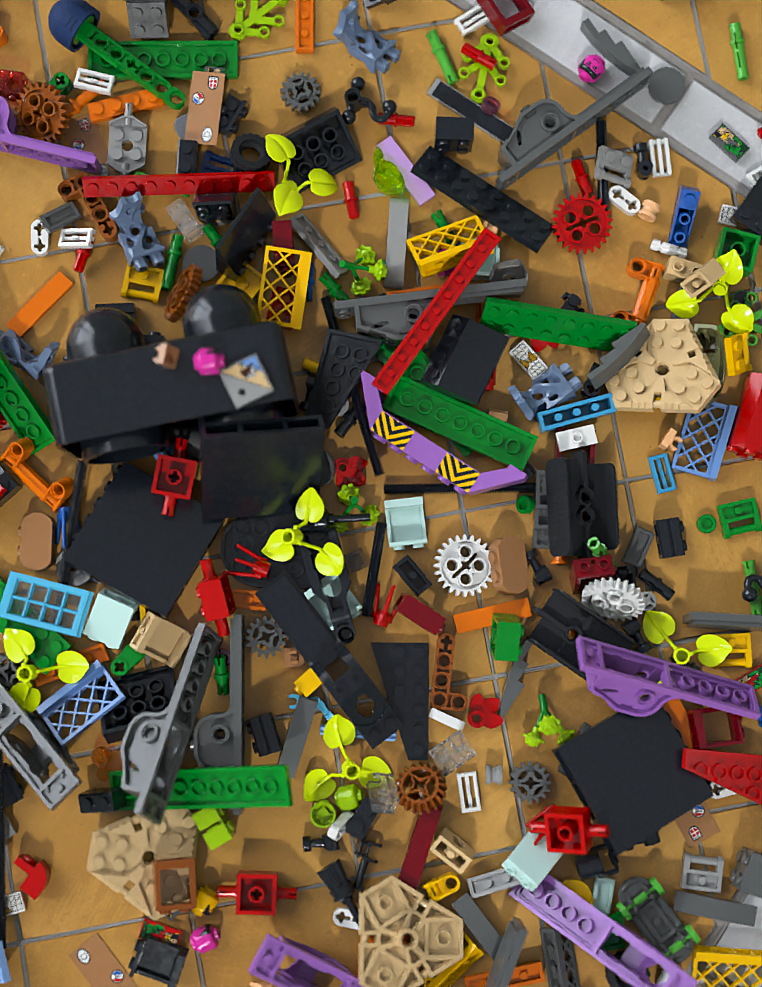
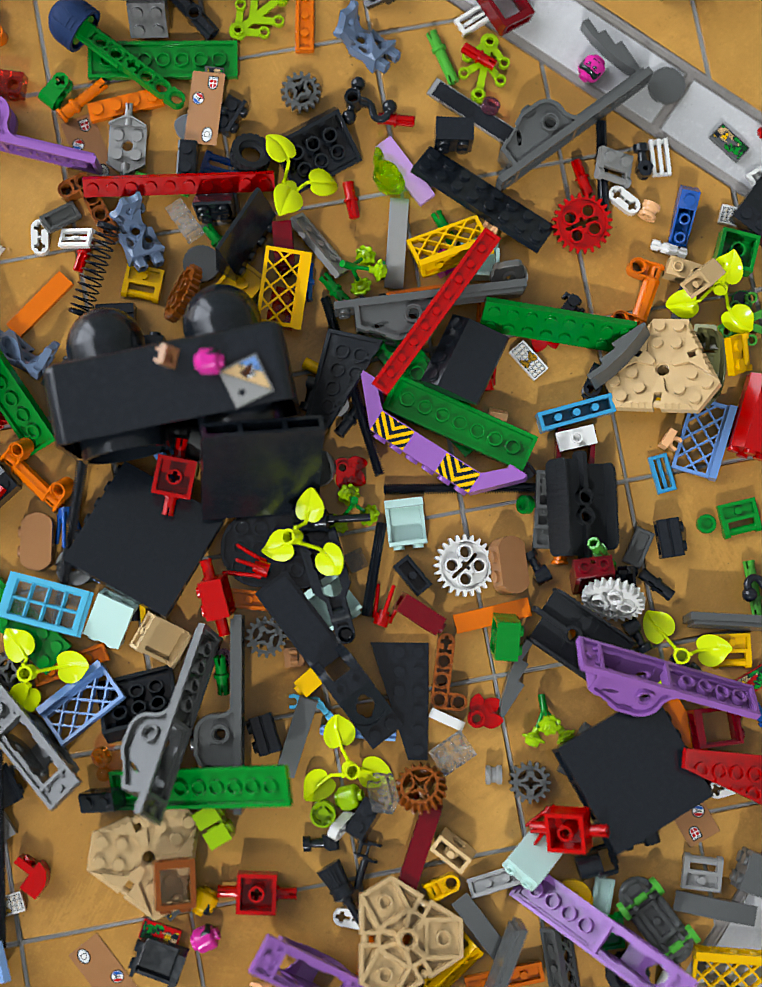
dark orange gear [14,82,71,144] -> none
white tile [73,67,116,96] -> none
green piece [111,642,146,676] -> none
green pin [161,234,184,291] -> none
white tile [456,771,481,813] -> none
sand blue hips [507,362,582,421] -> none
light grey wheel [643,591,657,611] -> none
bright green pin [729,22,750,81] -> none
none -> black piece [68,220,121,316]

